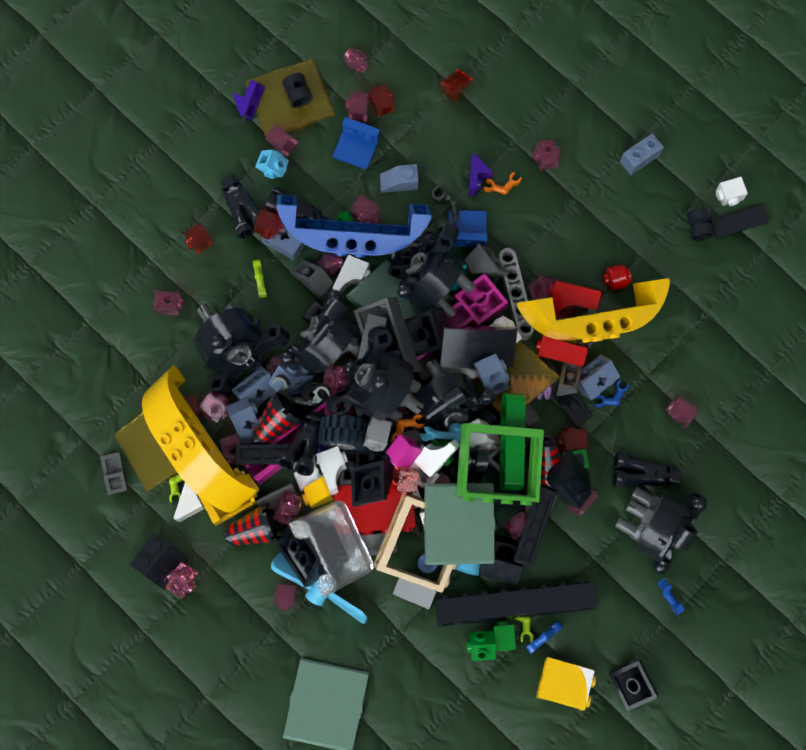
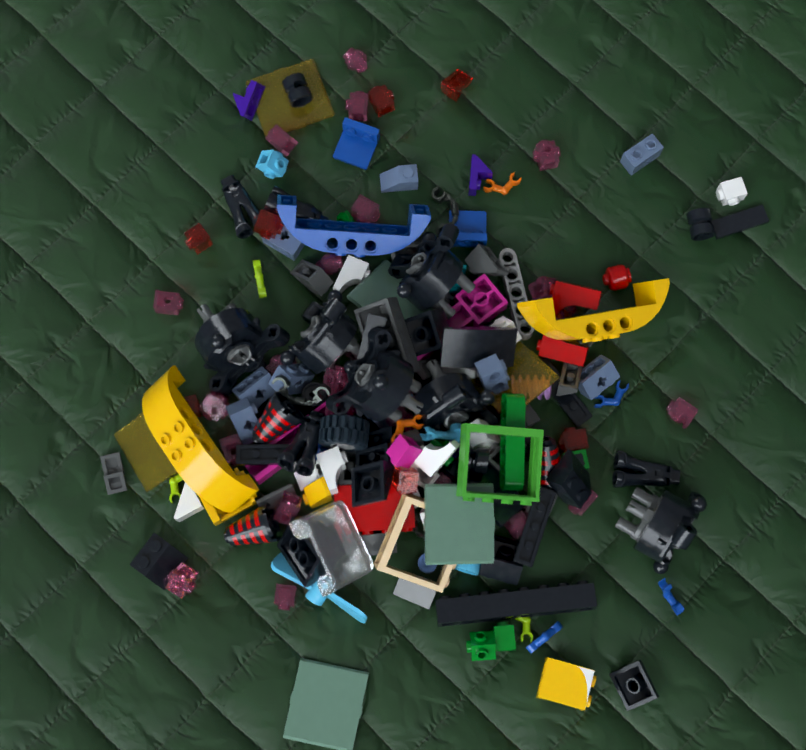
light grey brick [363,417,392,451] -> none

